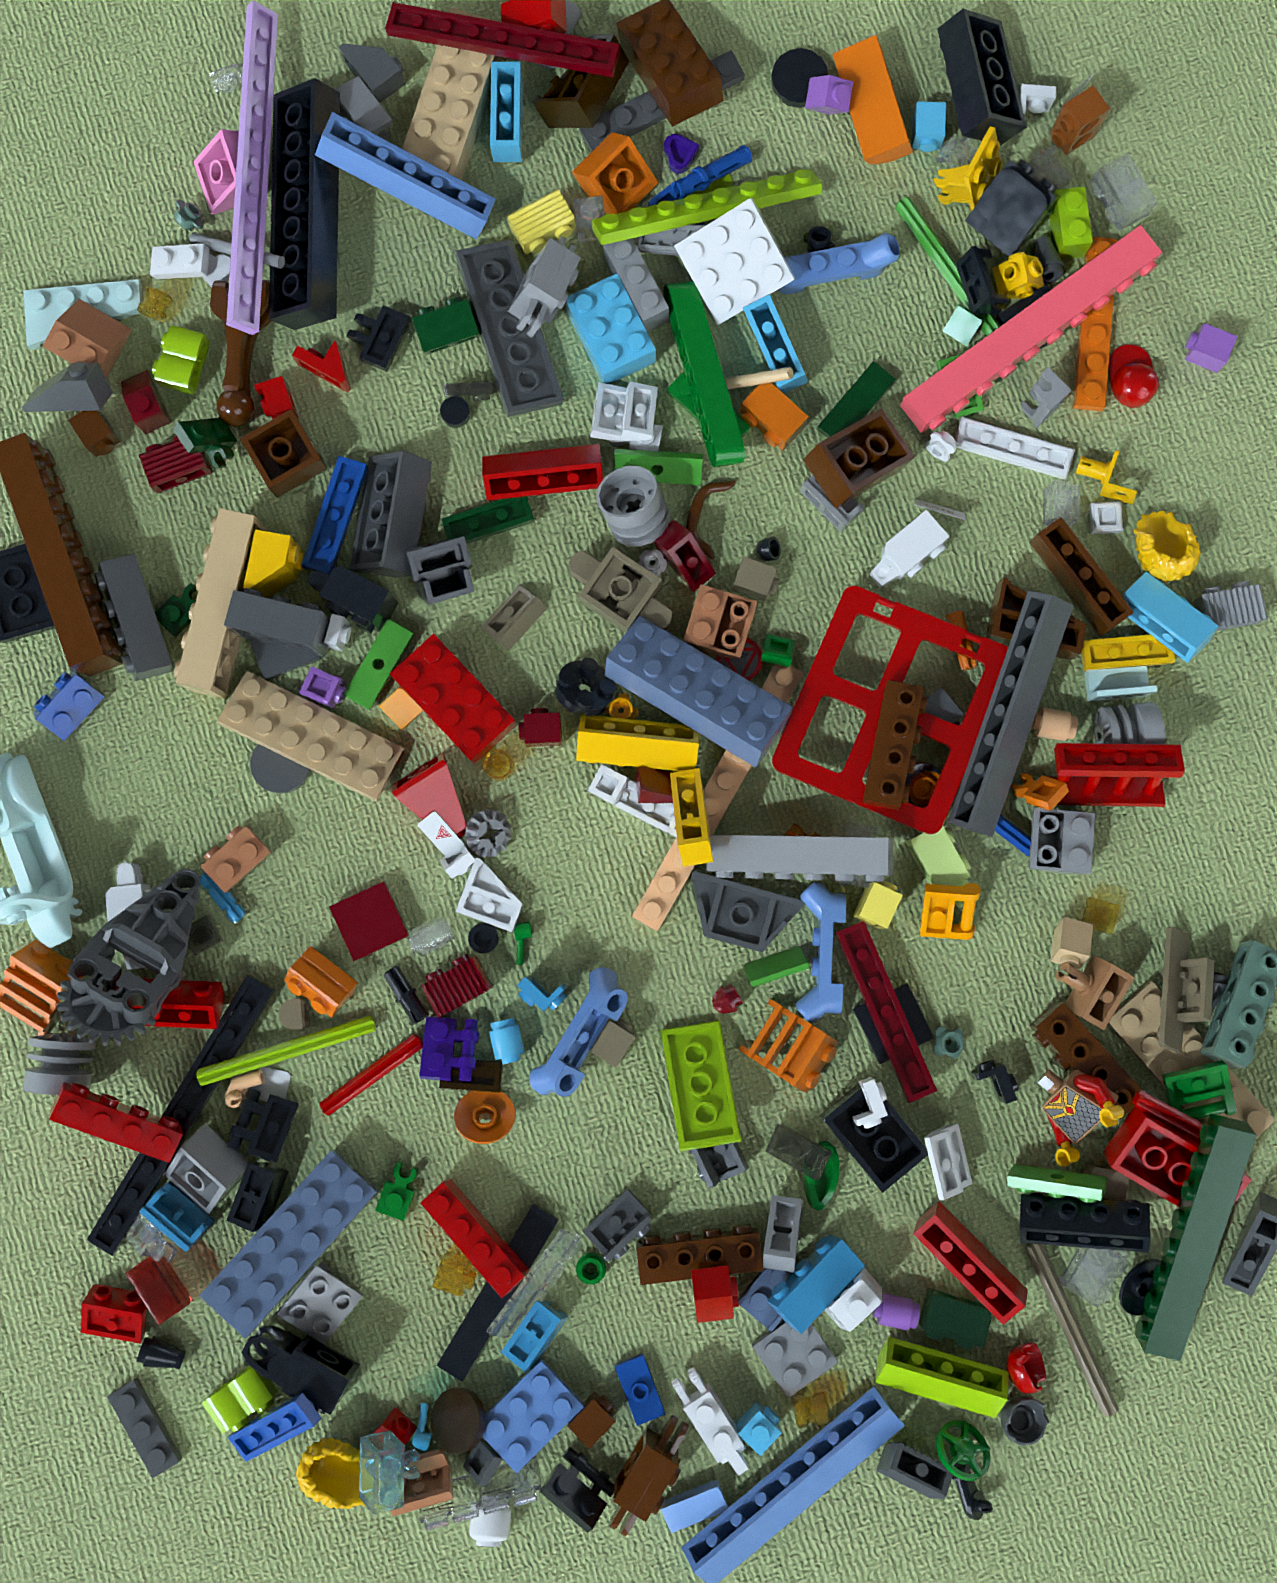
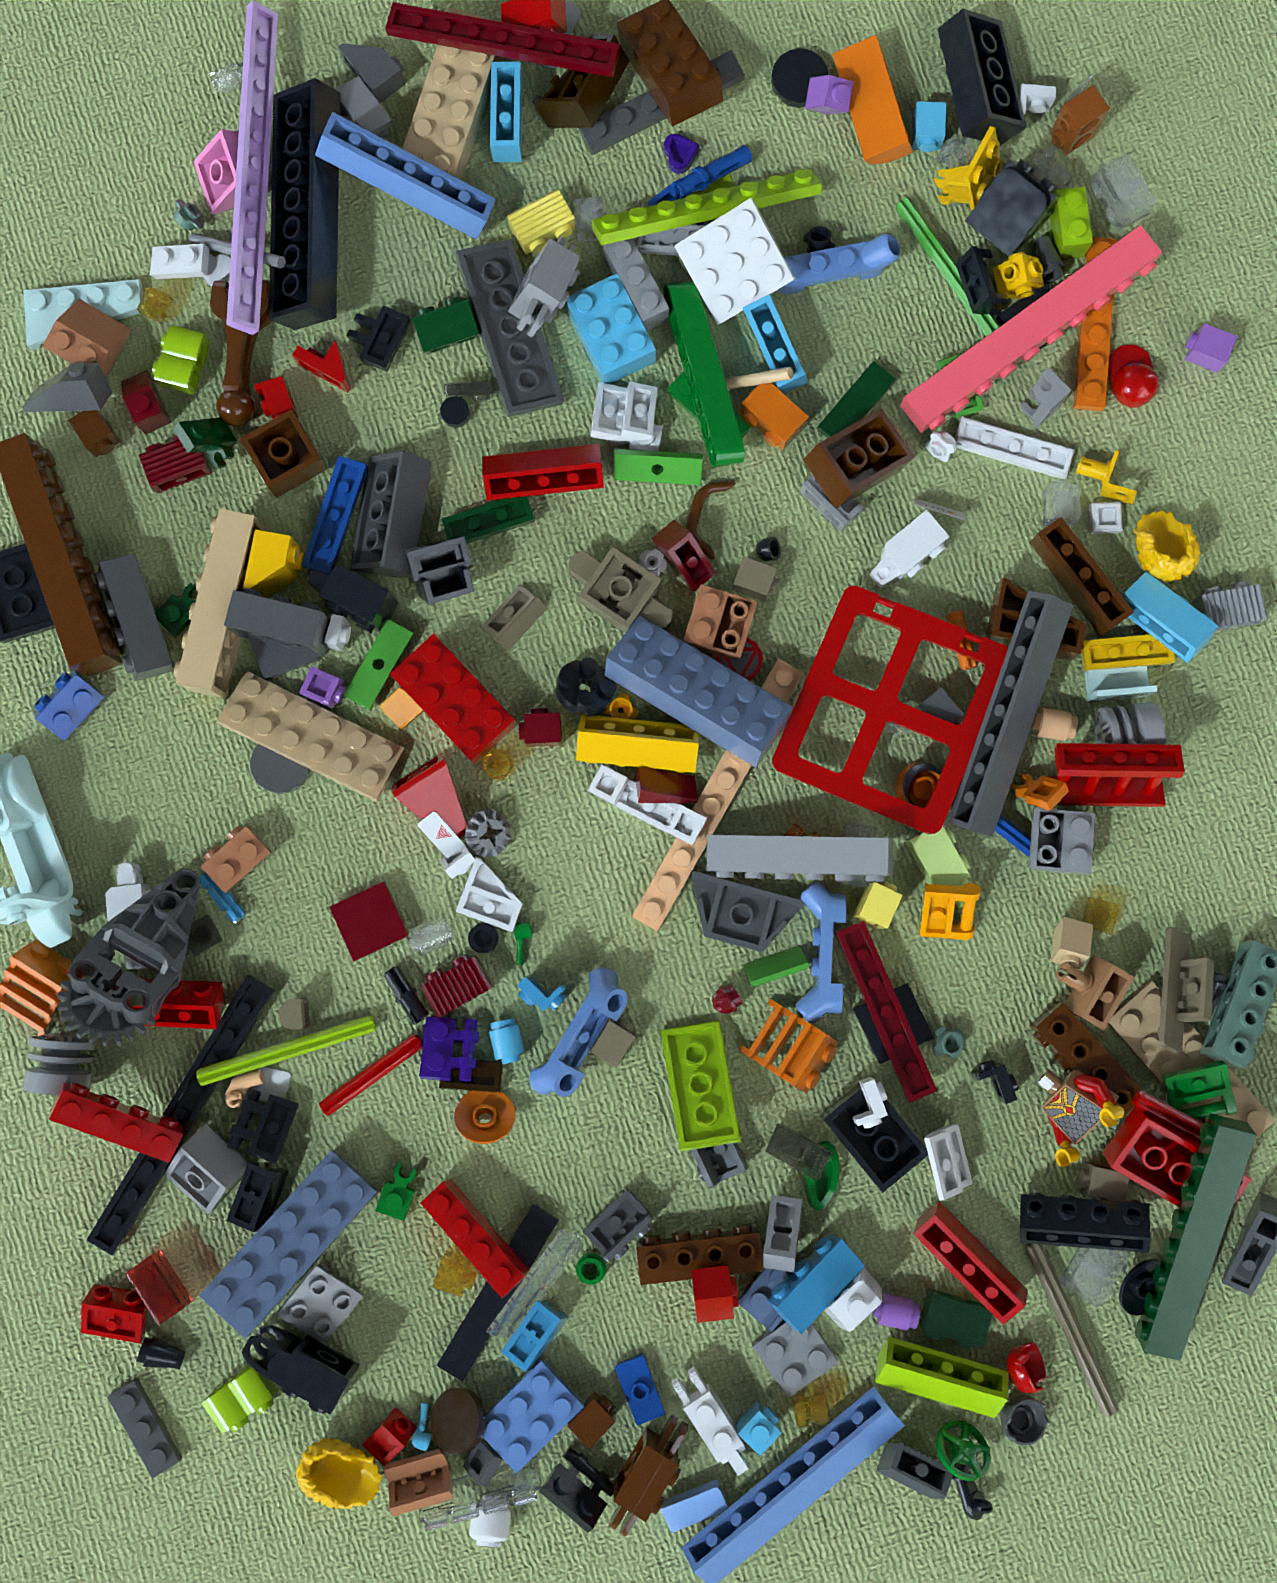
clear plate [126,1213,177,1262] -> none
dark azure hinge [139,1181,215,1252] -> none
blue plate [227,1393,321,1462] -> none
orange brick [284,946,358,1018] -> none
clear light blue brick [359,1430,420,1515] -> none
orange slope [572,132,658,214] -> none
light grey wheel [596,466,670,546] -> none
yellow slope [670,768,714,867] -> none
green tile [761,634,795,667] -> none
reddish brown brick [862,680,928,810] -> none
tile [942,304,984,346] -> none
bright green tile [1007,1164,1107,1203] -> none

